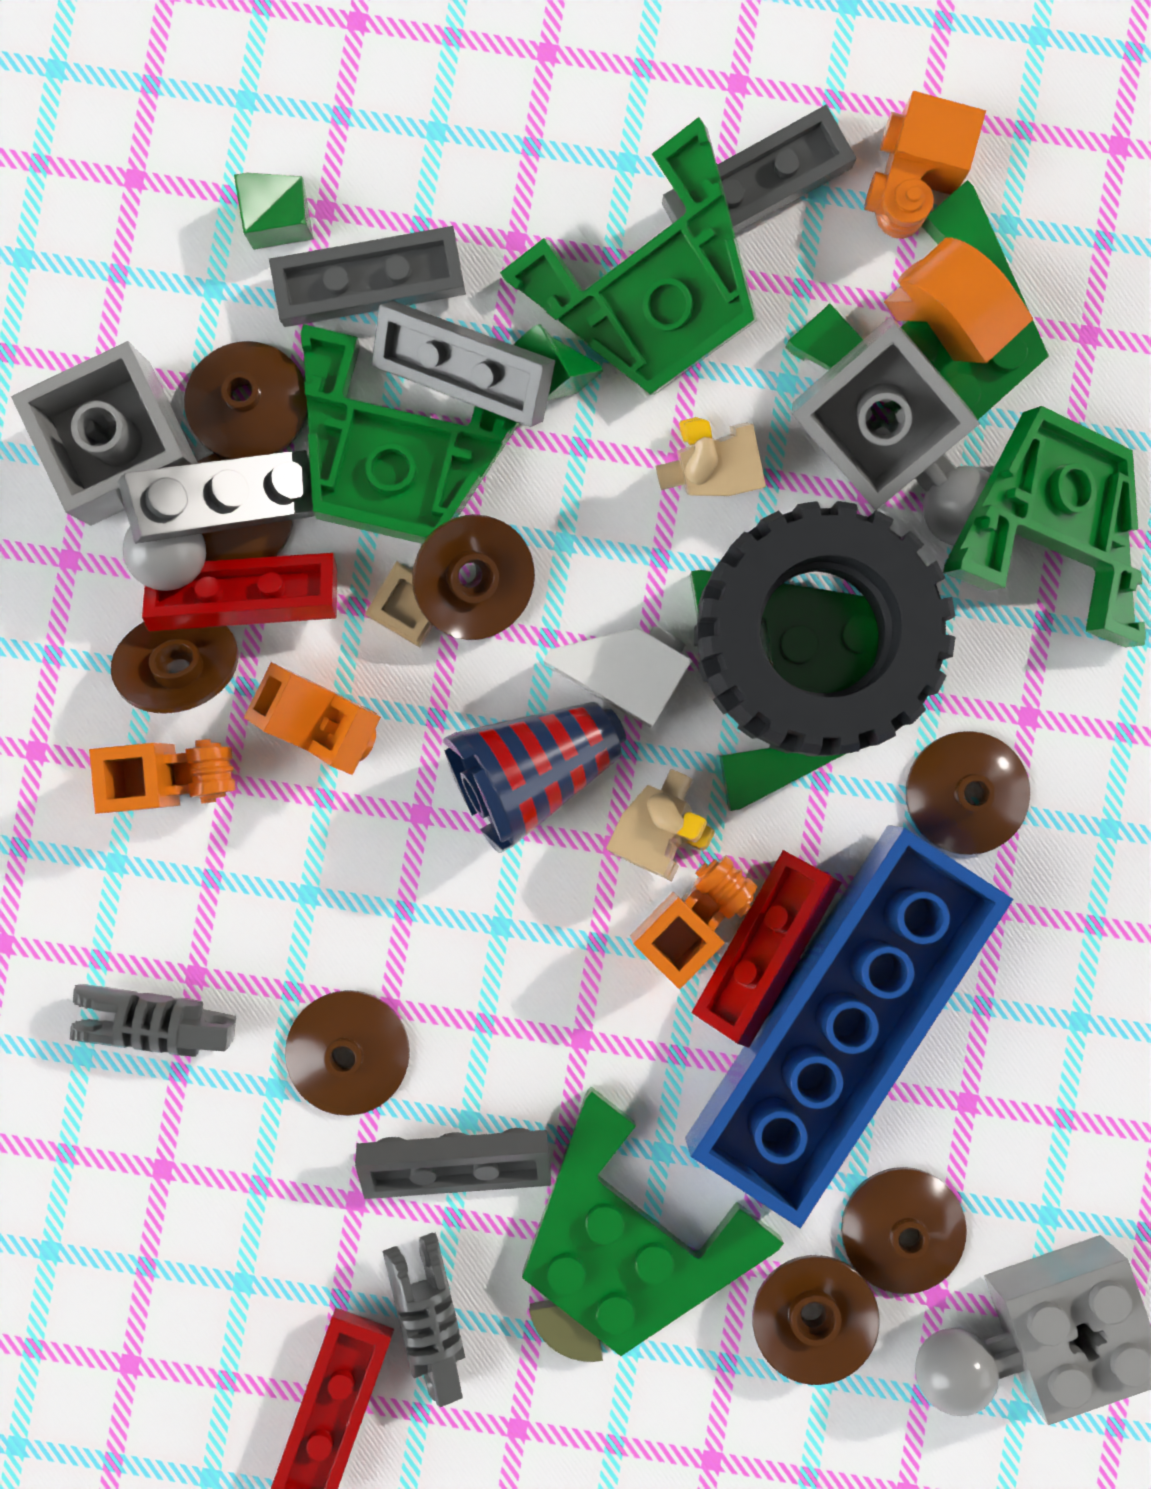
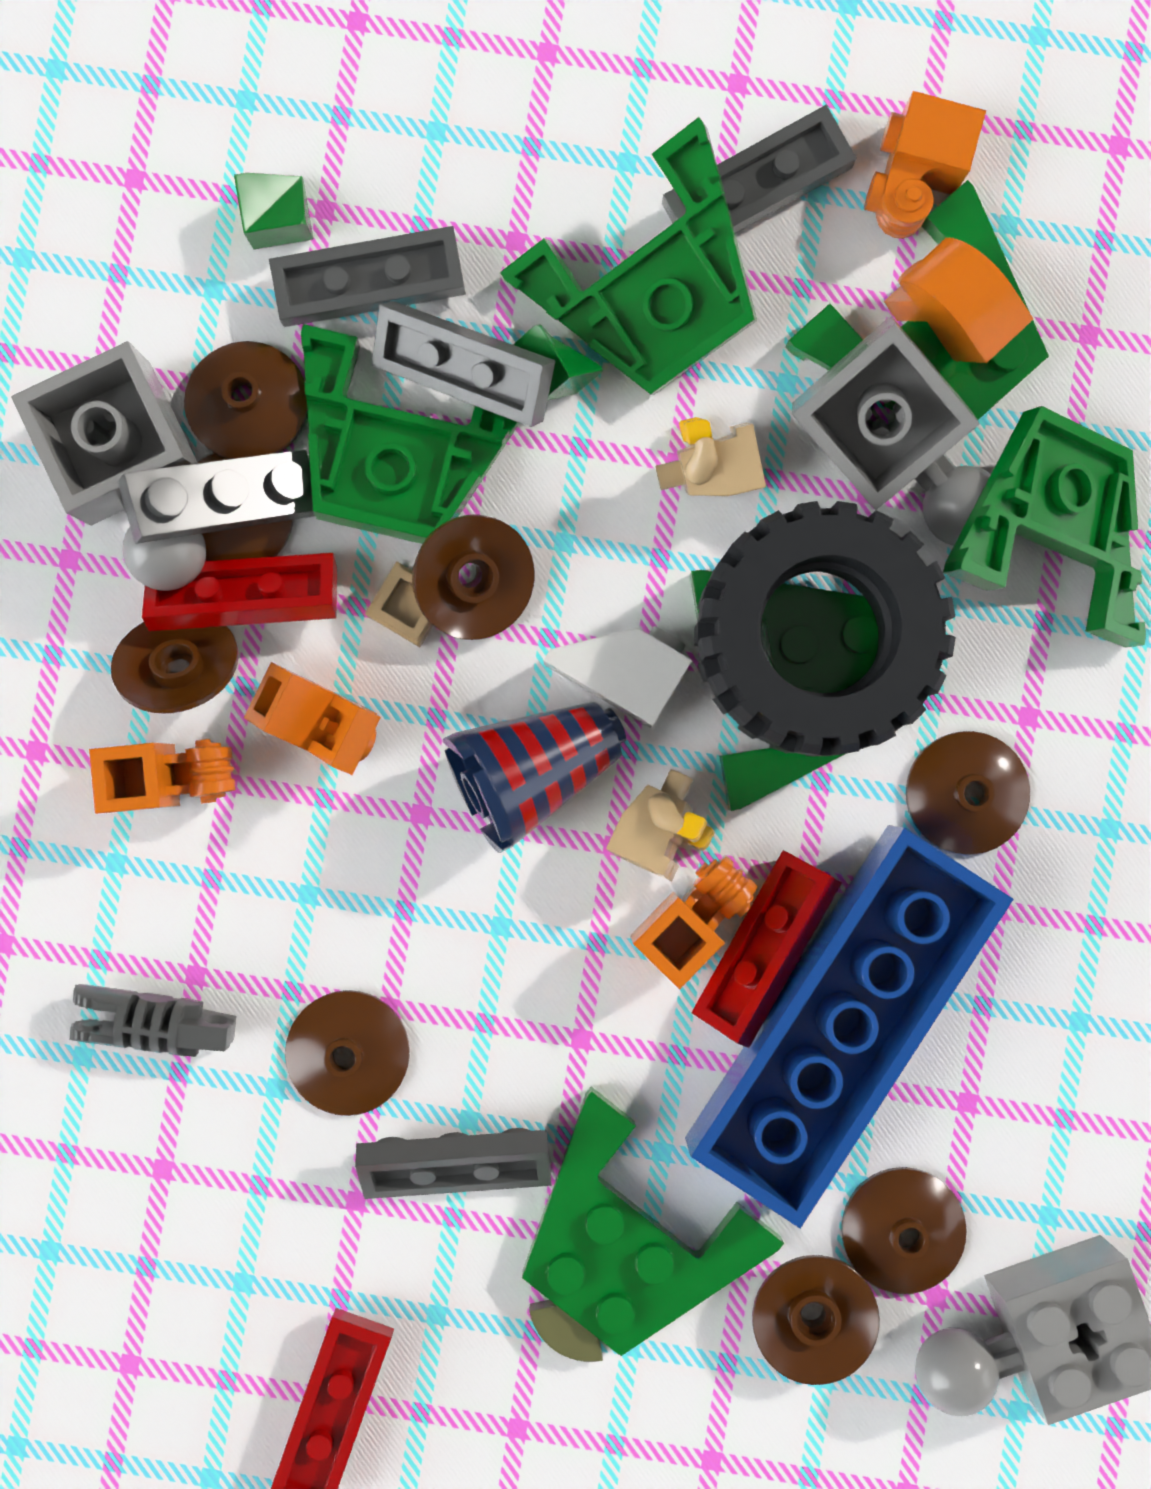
dark grey hinge [382,1232,466,1407] -> none

